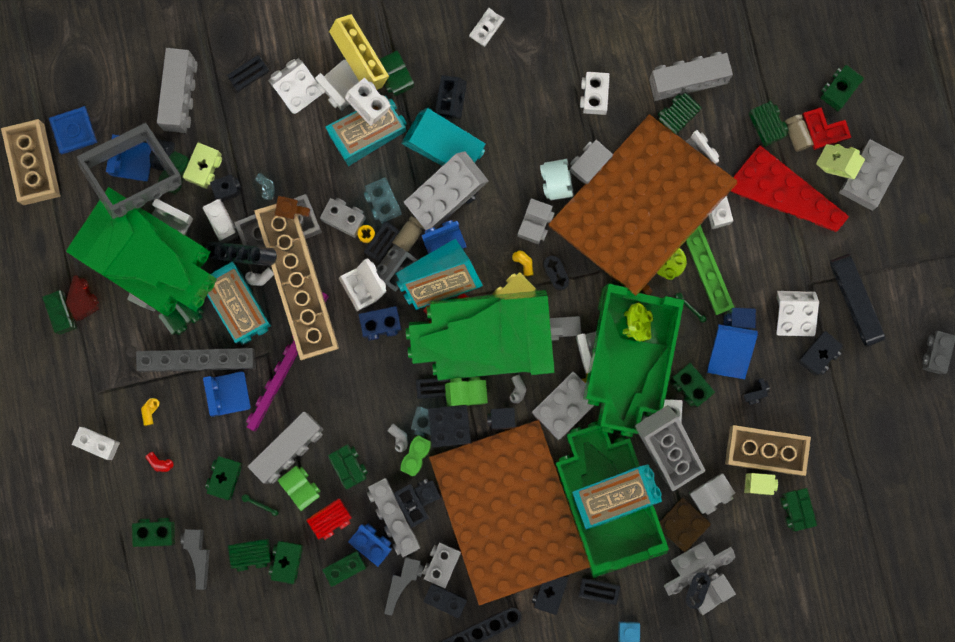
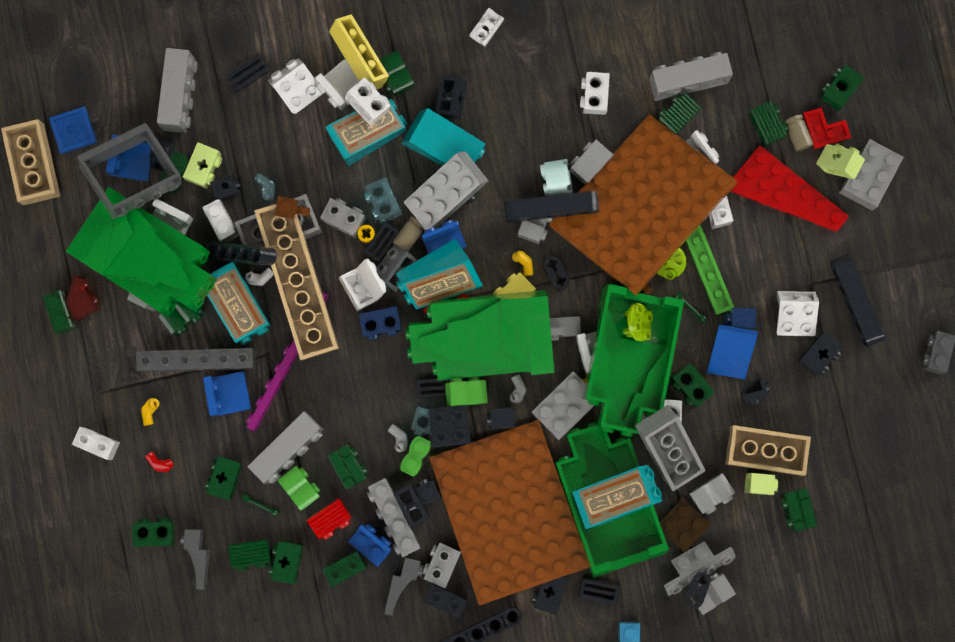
none -> black beam [504,191,600,223]

